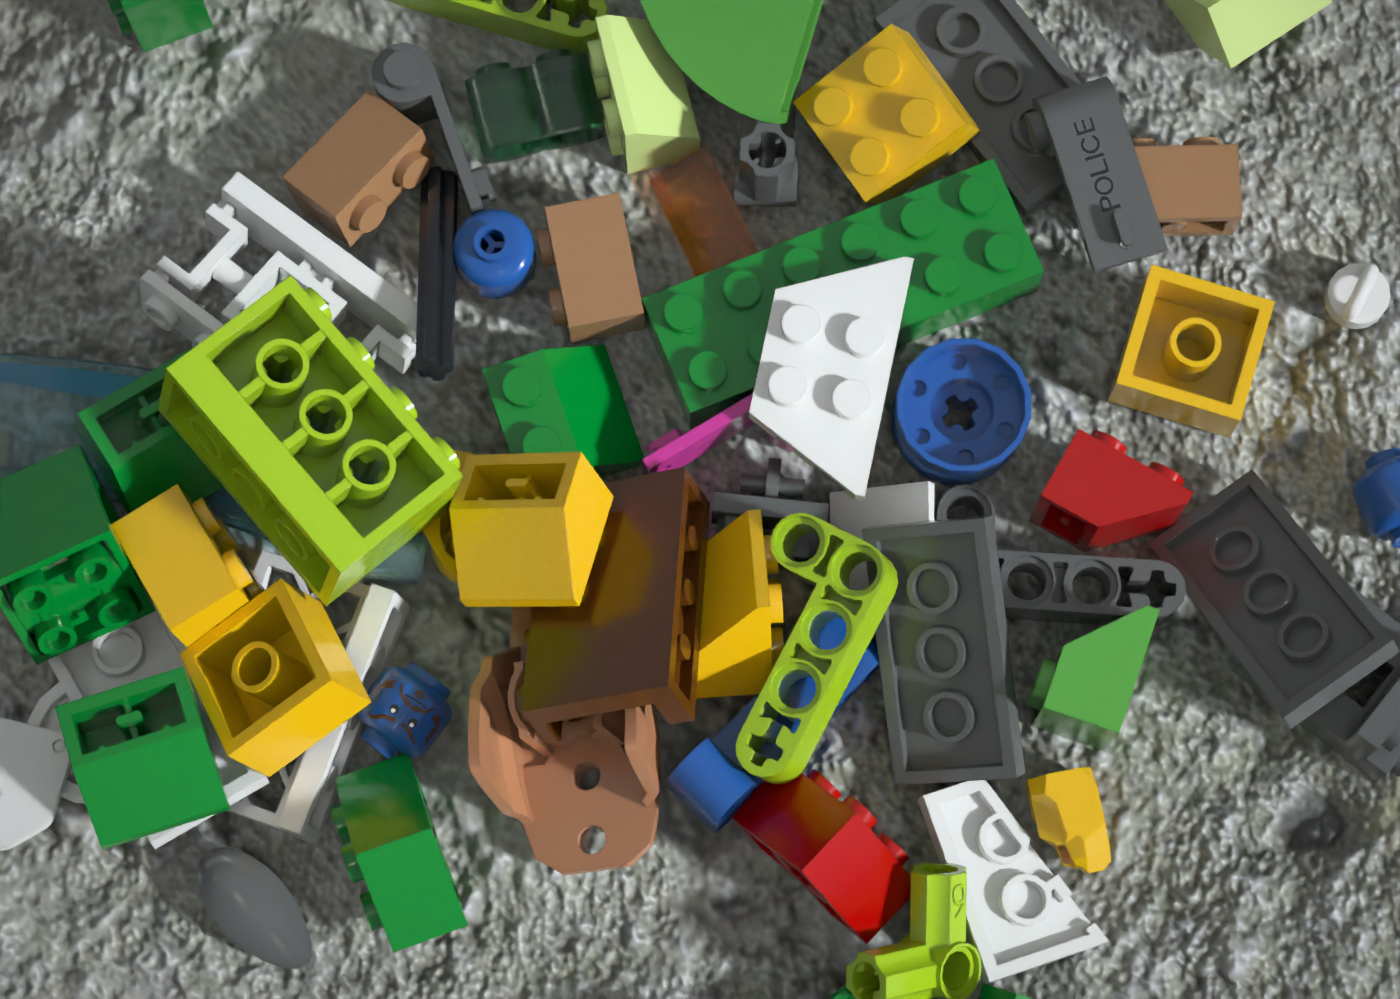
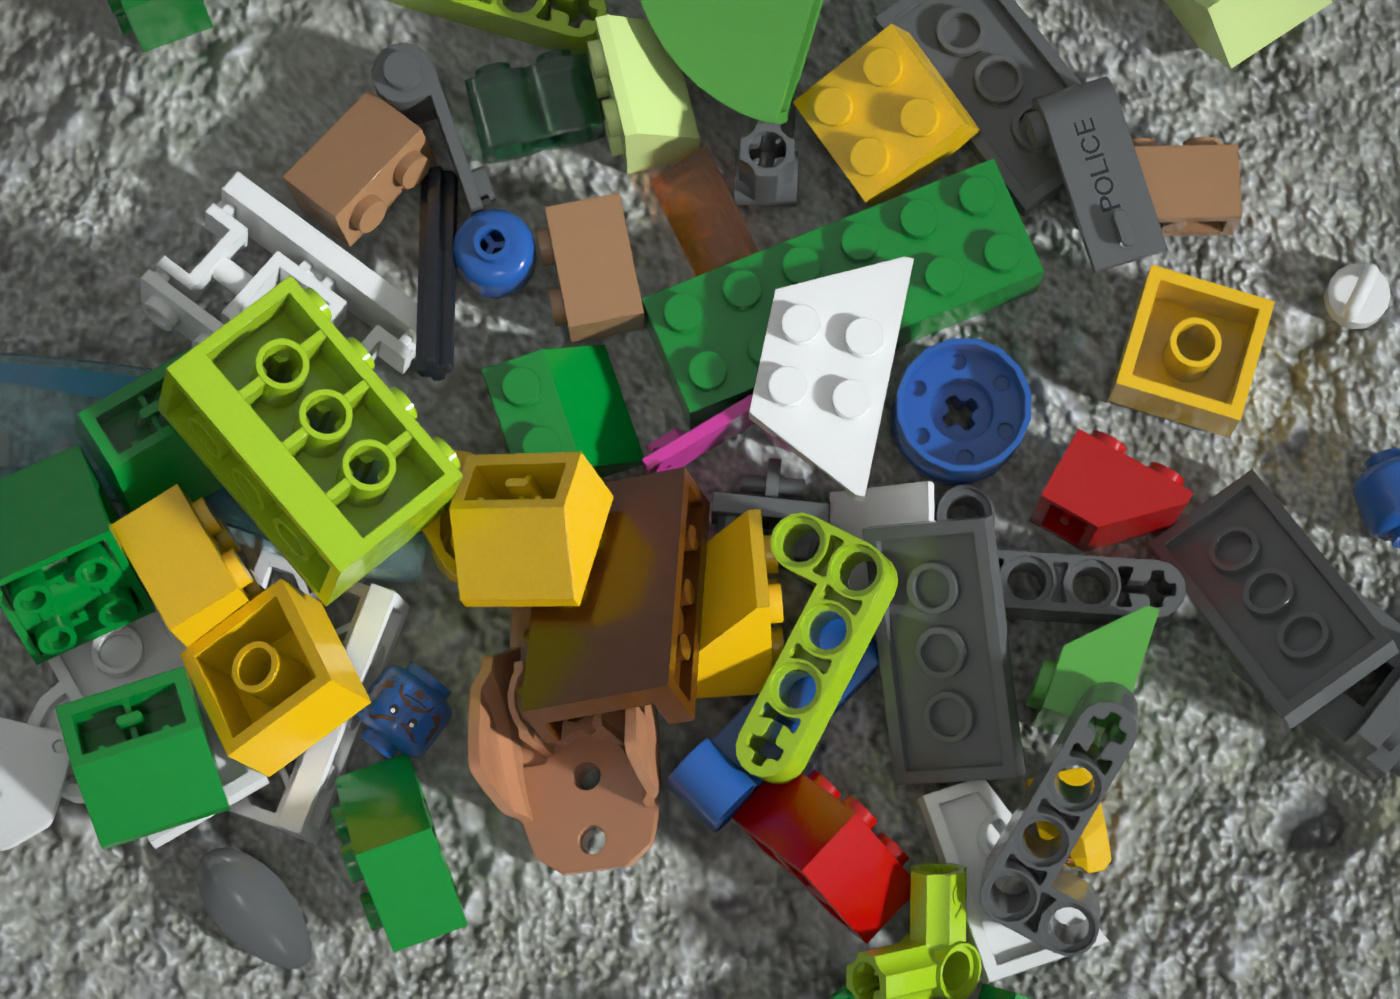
none -> dark grey beam [980,682,1138,956]

